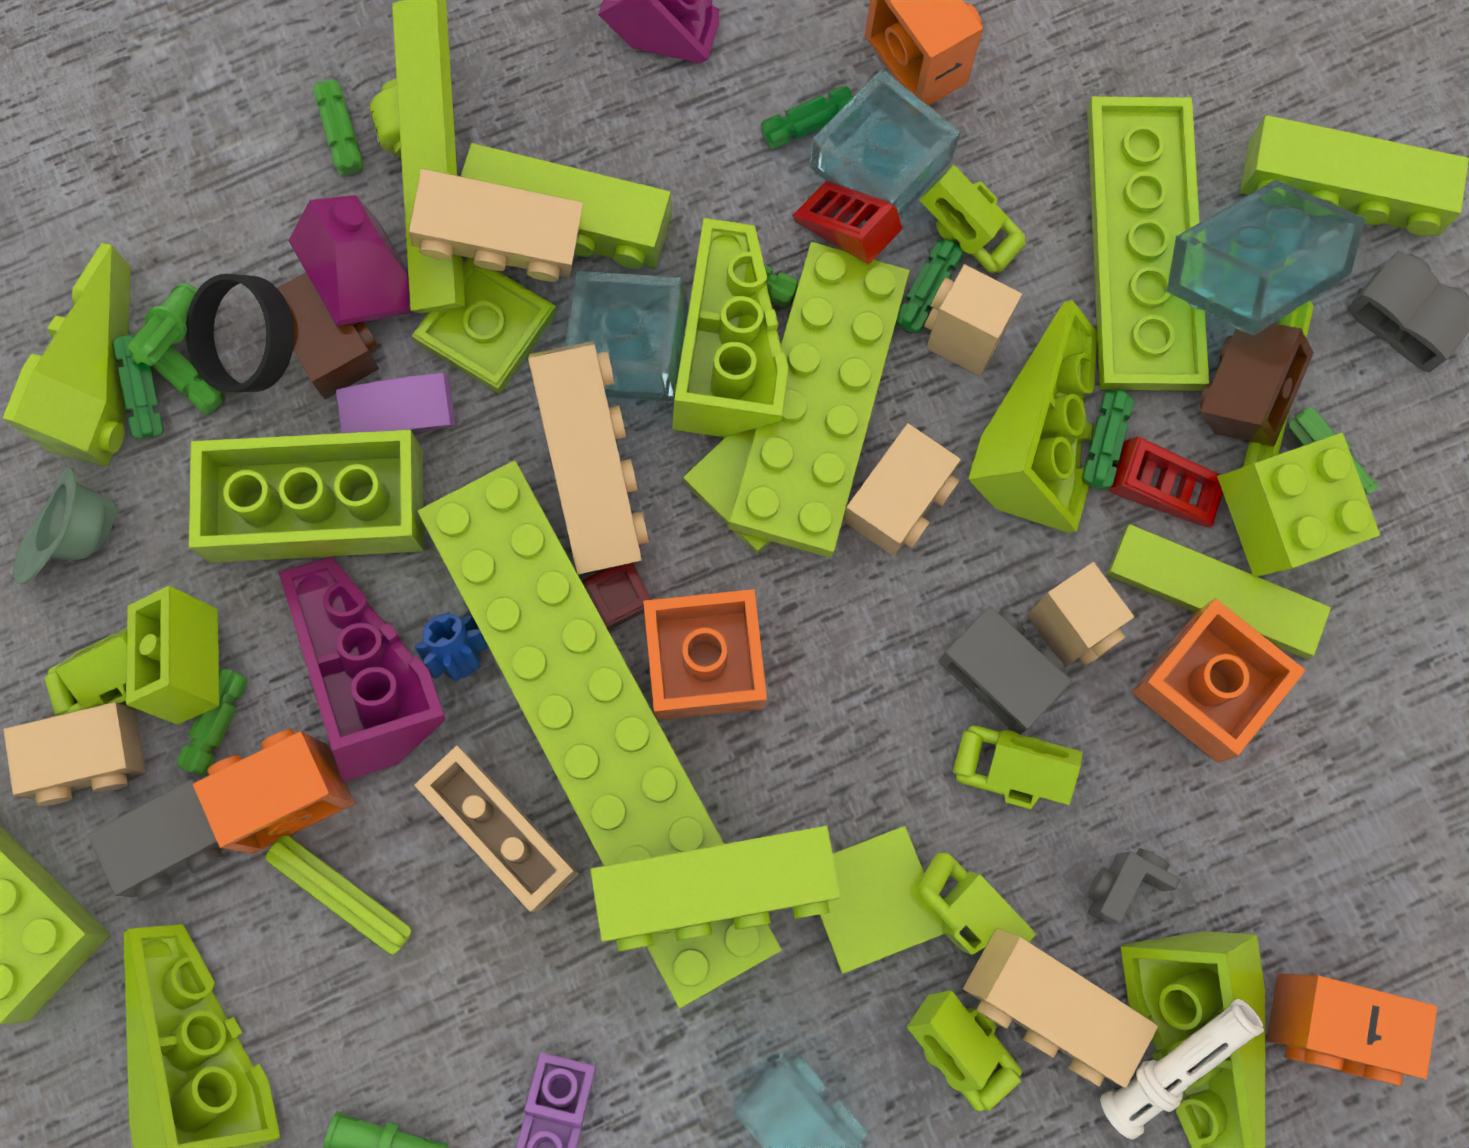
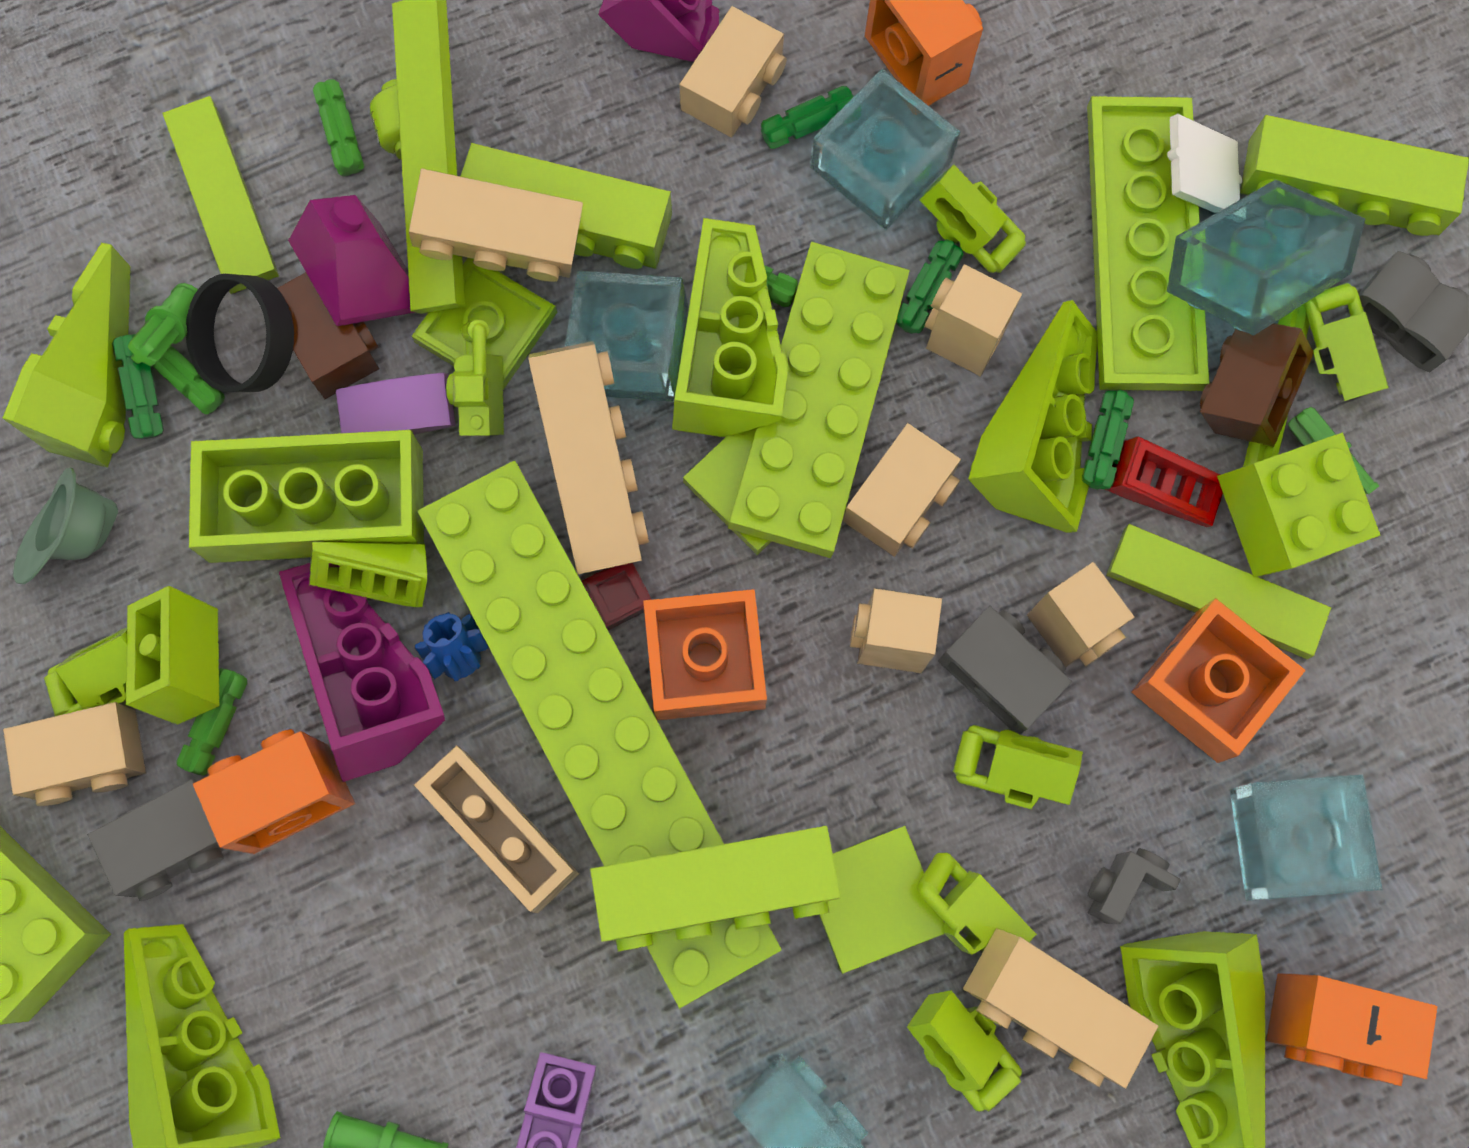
lime axle [265,835,412,955] -> none
red slope [792,181,902,265] -> none
white pin [1100,999,1264,1140] -> none
none -> lime tile [162,96,279,294]
none -> lime slope [309,541,427,607]
none -> lime piece [446,319,504,436]
none -> tan brick [679,6,787,138]
none -> tan brick [850,588,942,673]
none -> white piece [1167,113,1242,220]
none -> clear light blue brick [1230,774,1382,901]
none -> lime piece [1304,283,1389,401]

